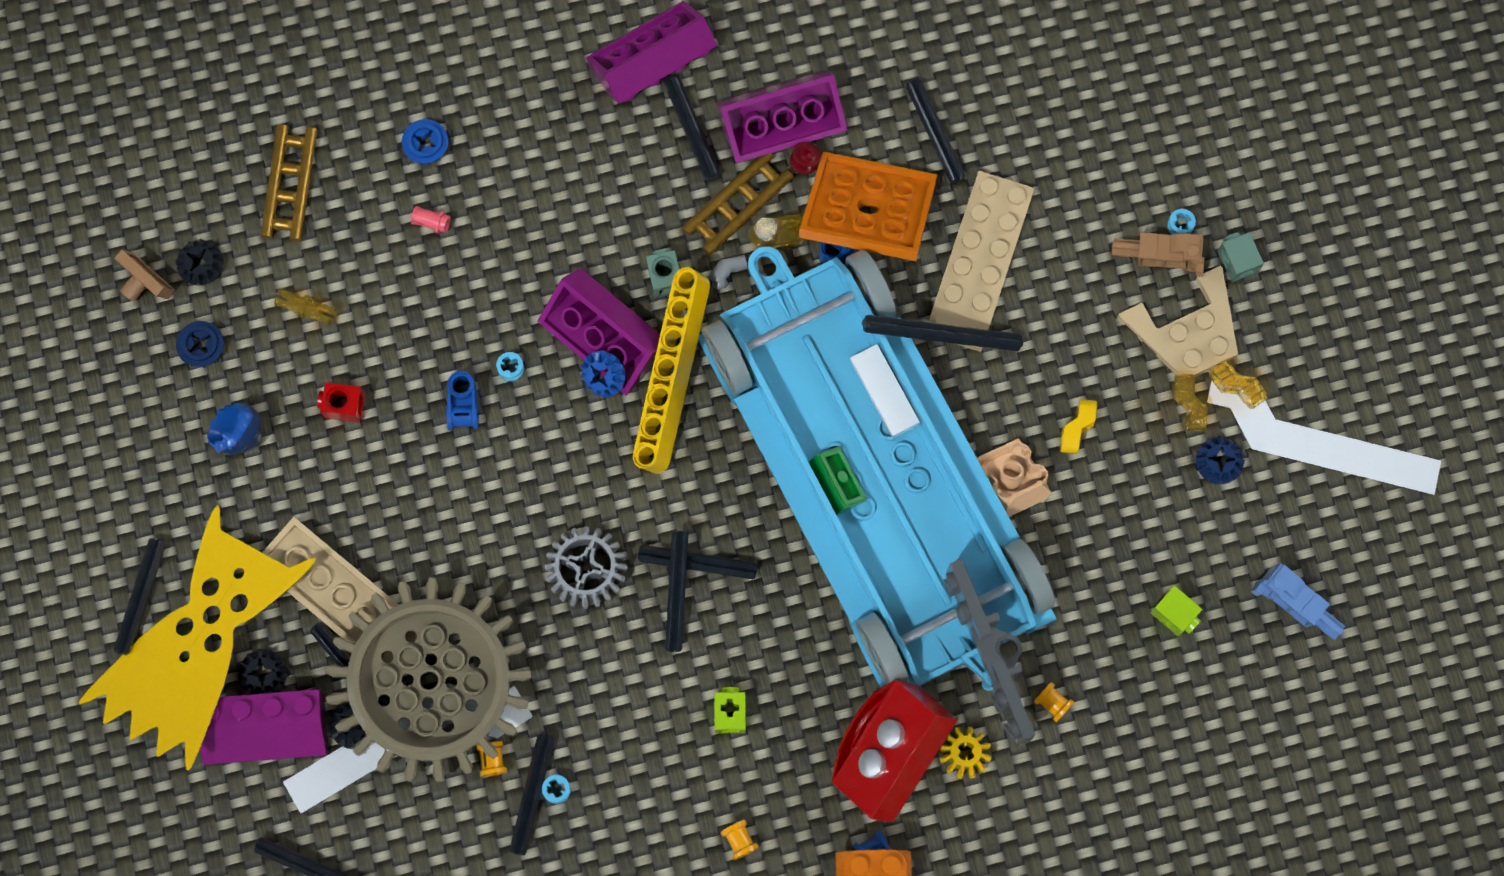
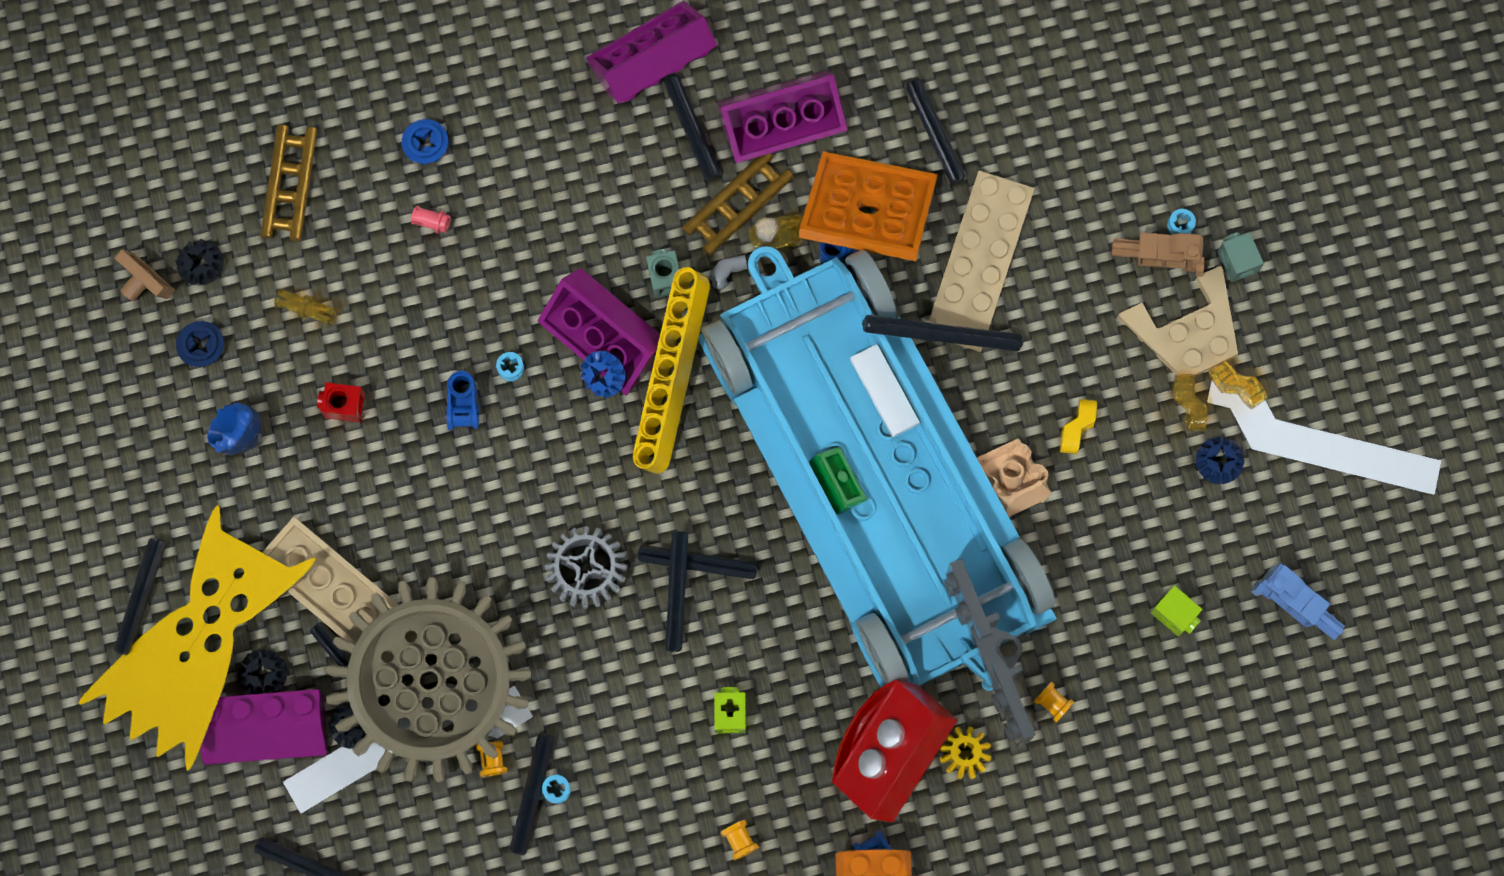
dark red wheel [789,142,821,175] -> none

